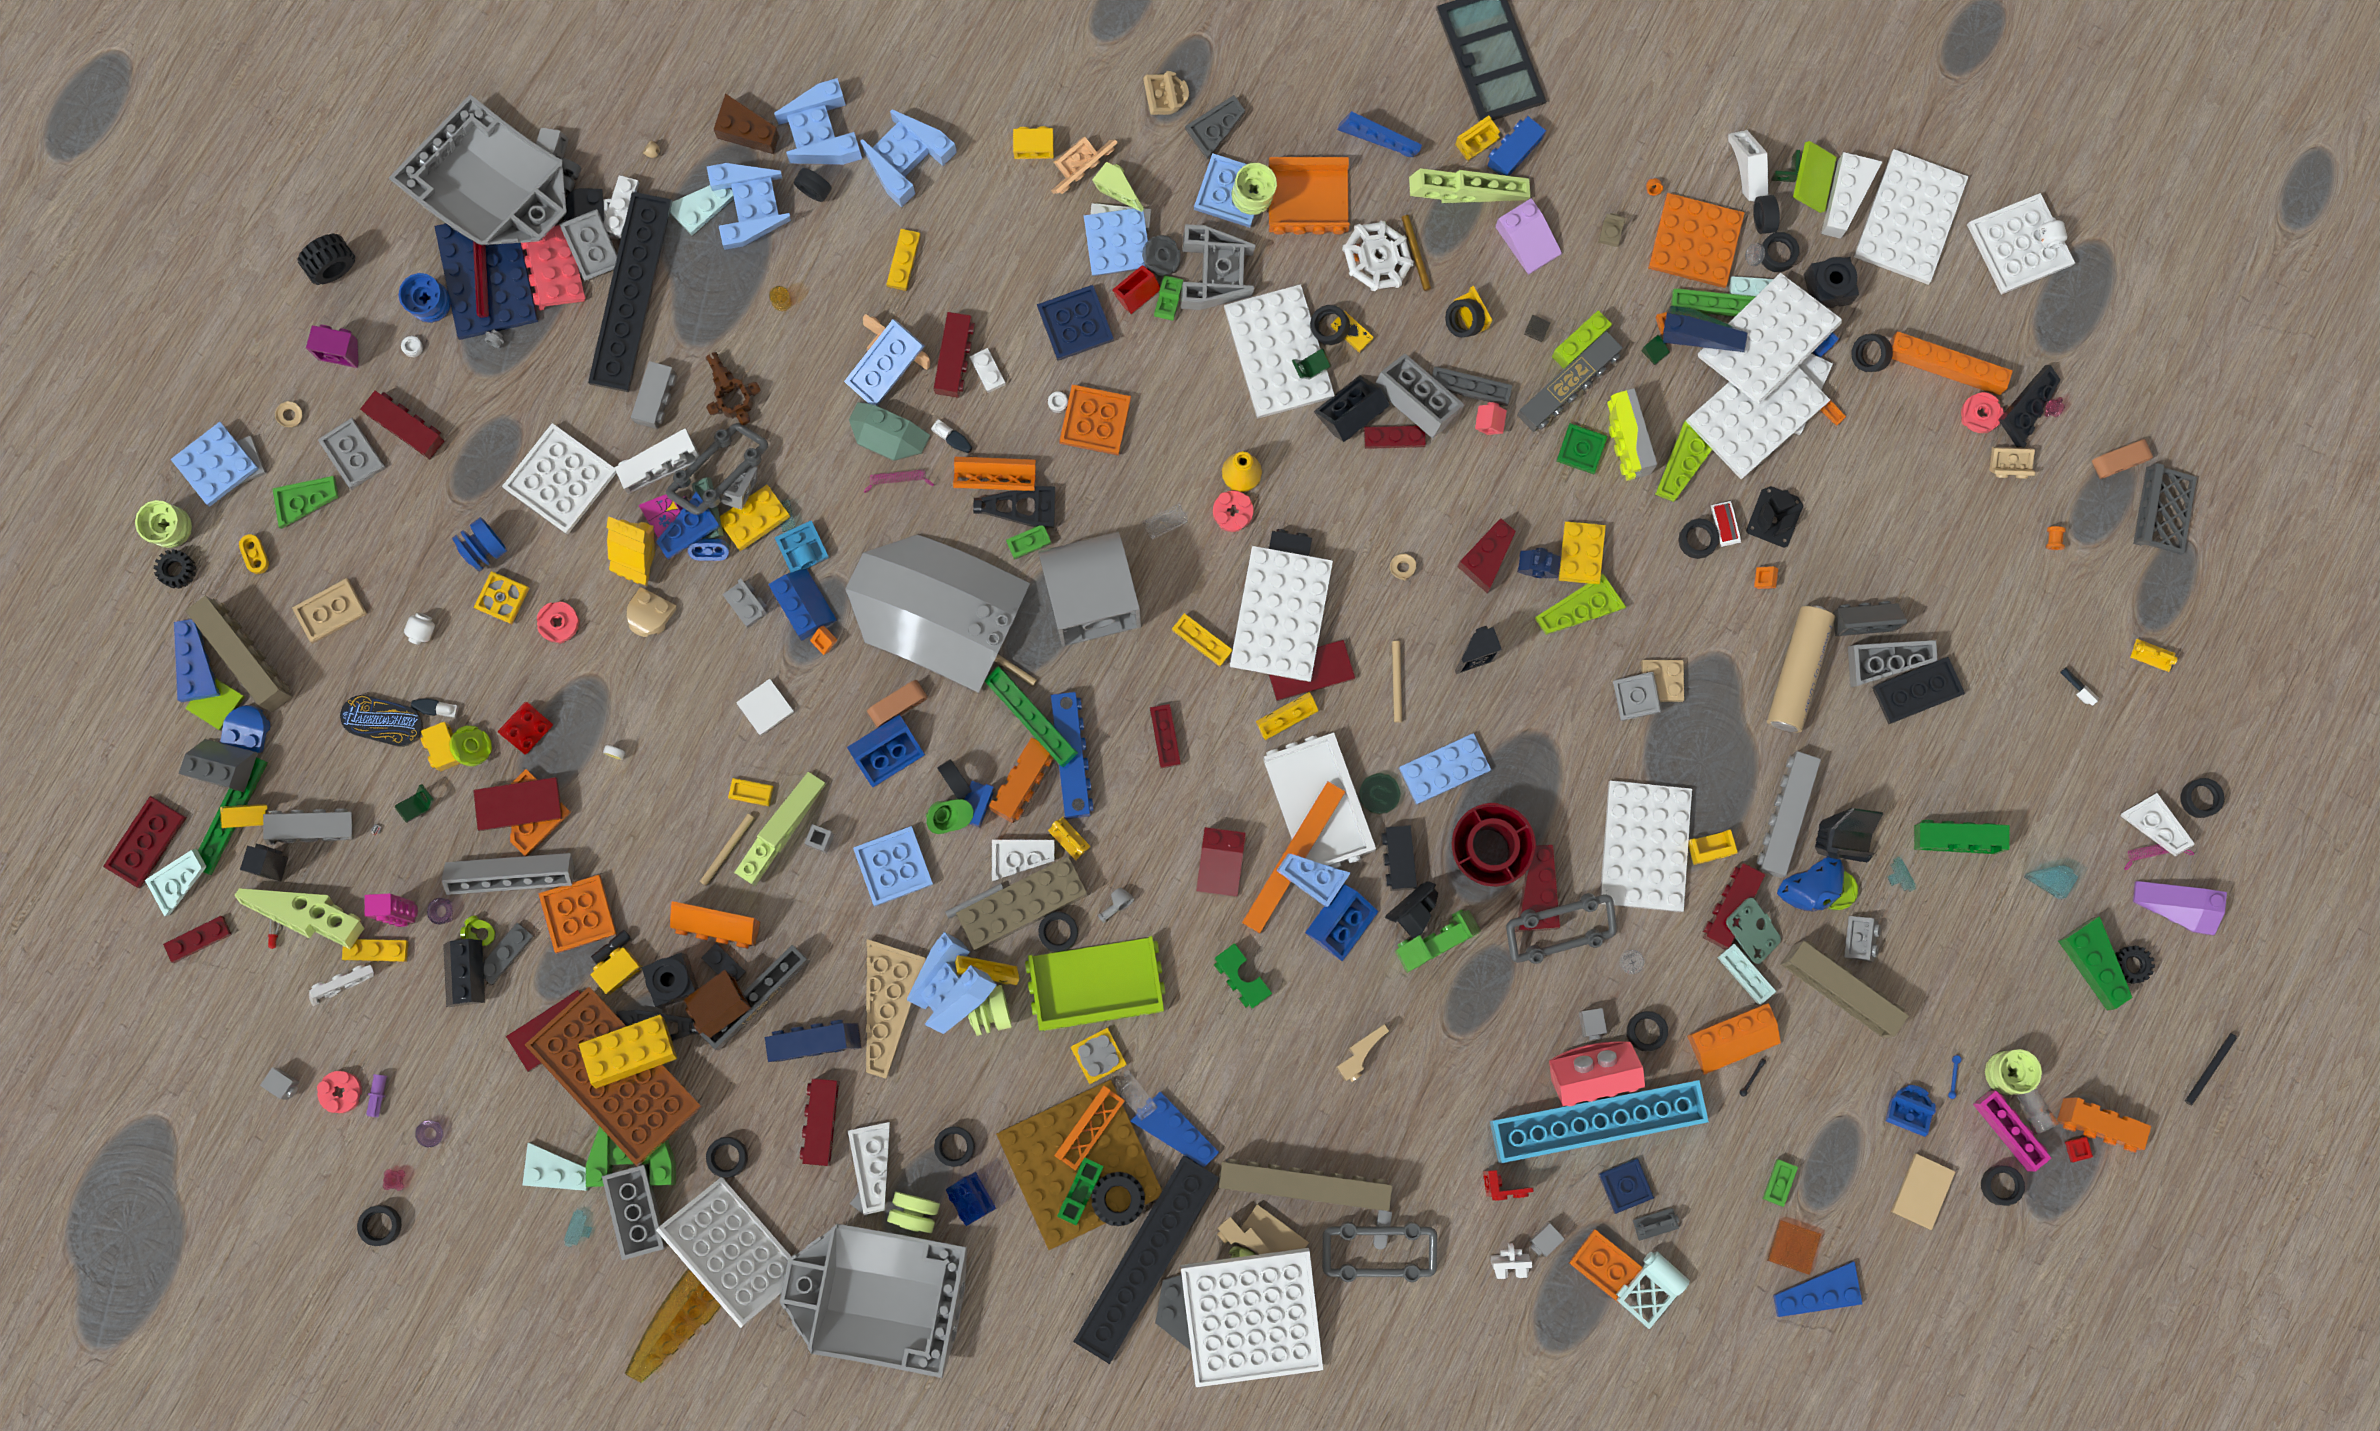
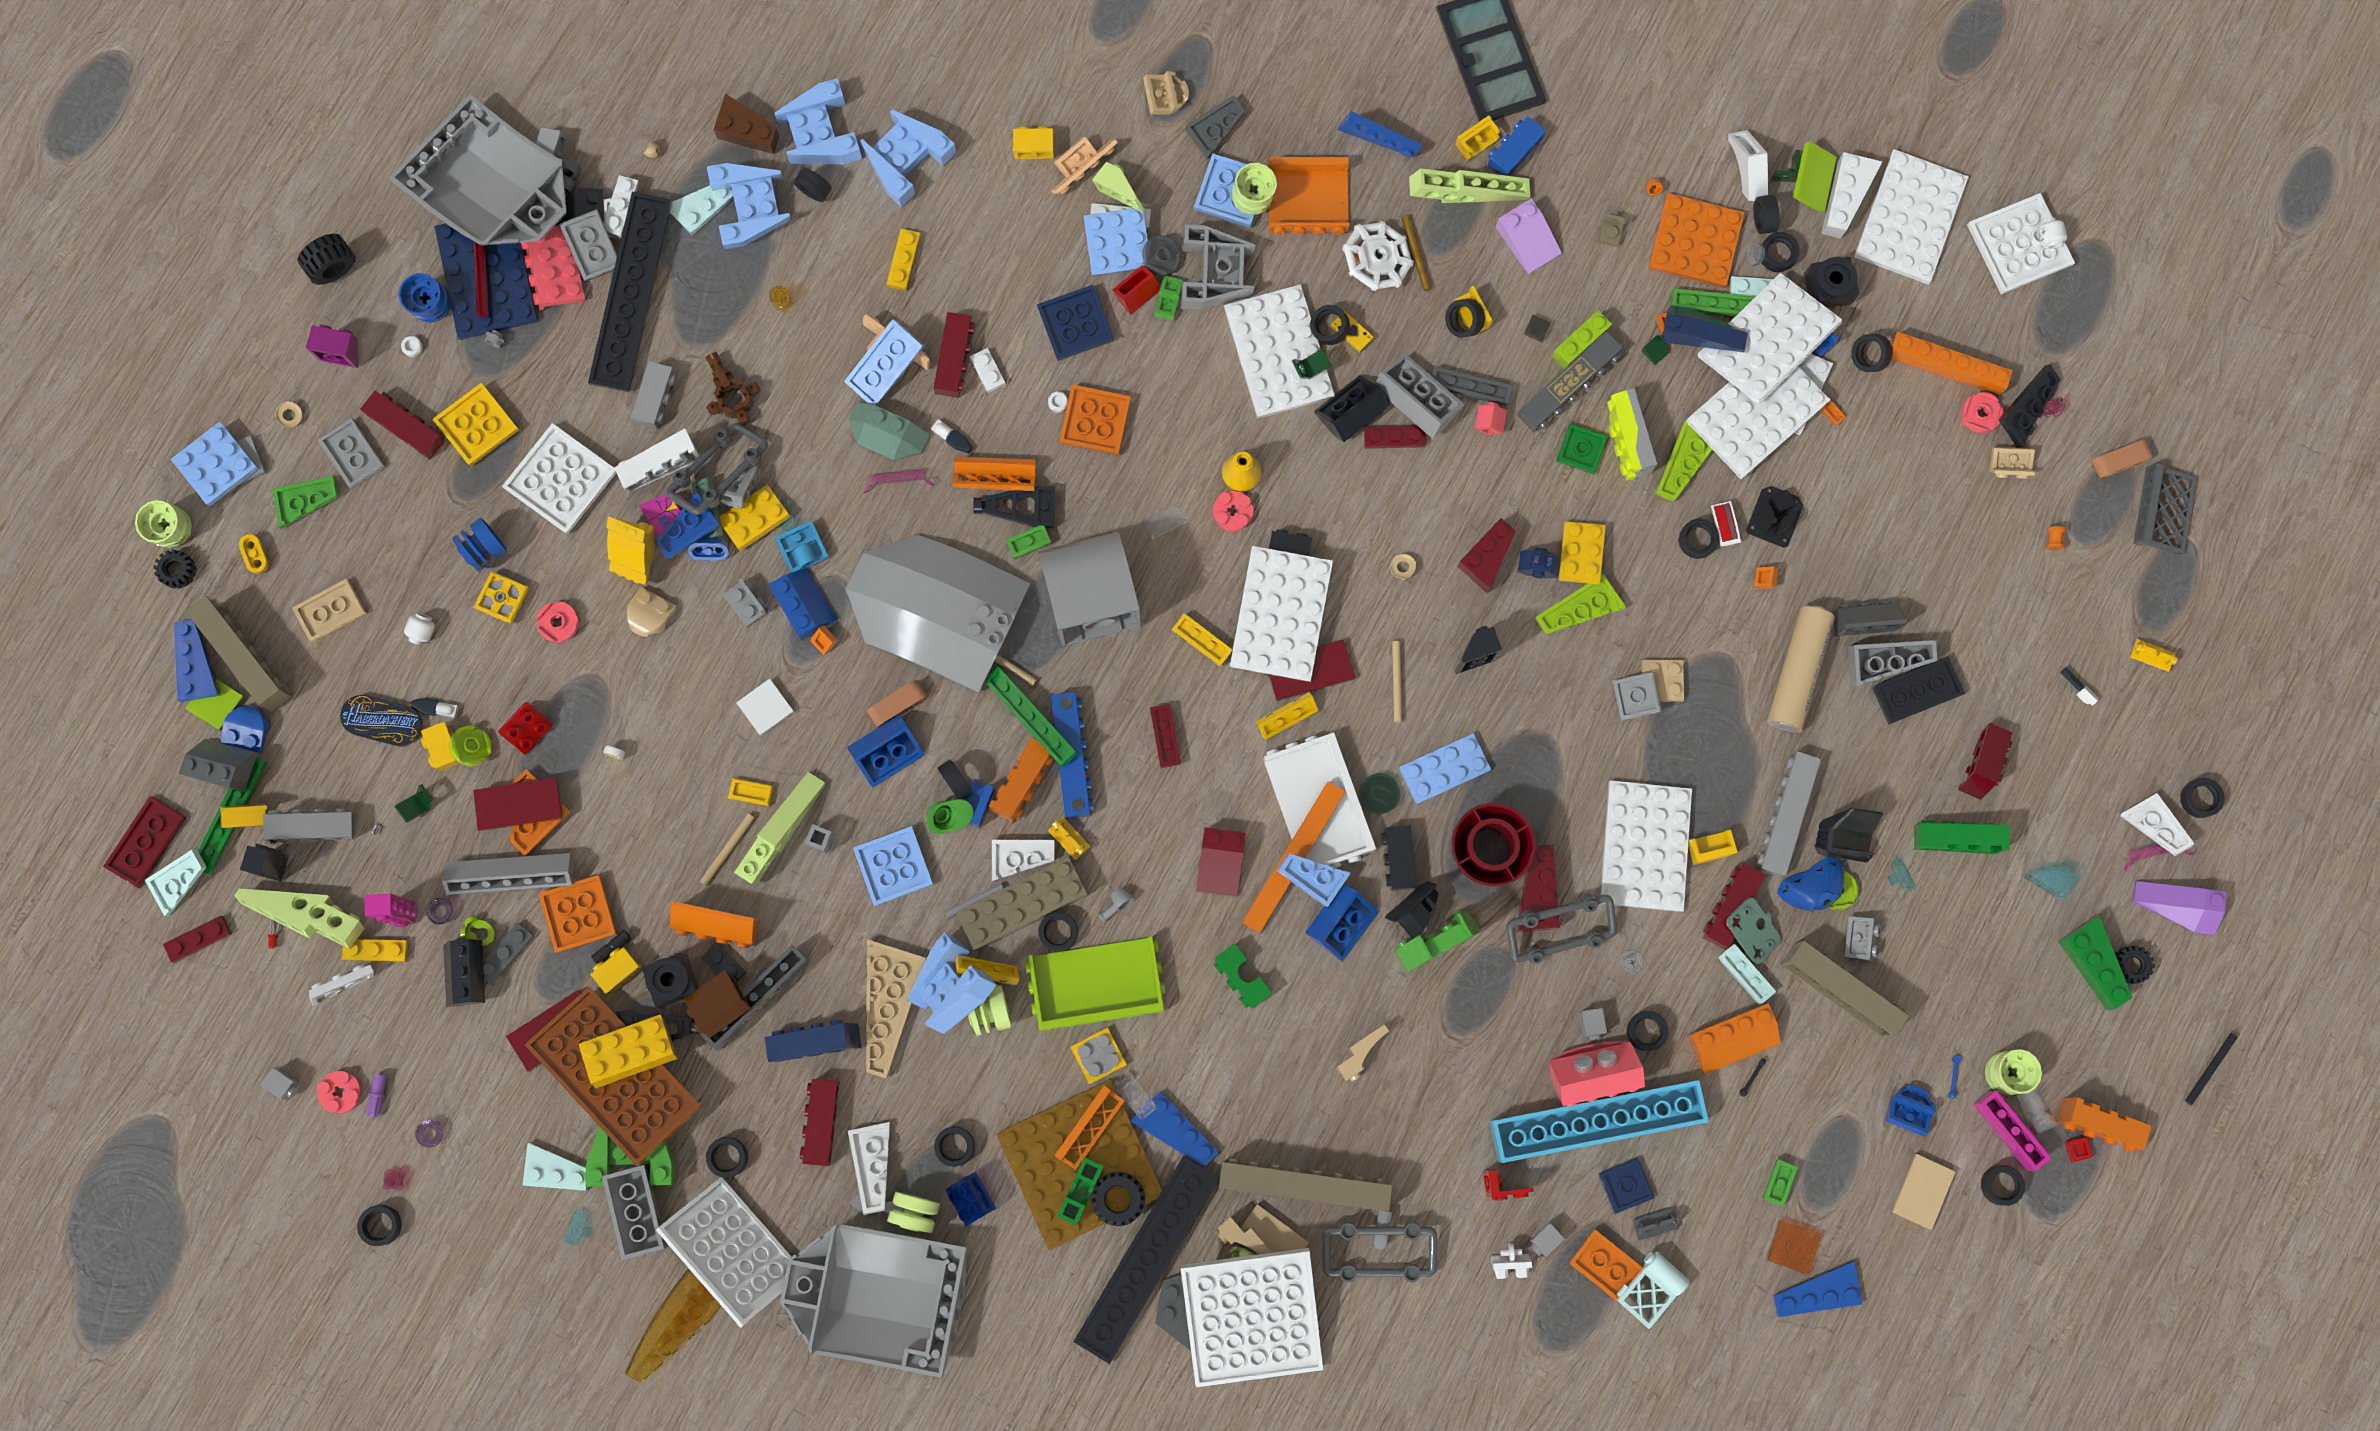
none -> yellow plate [433,383,519,467]
none -> dark red wedge [1958,723,2013,800]

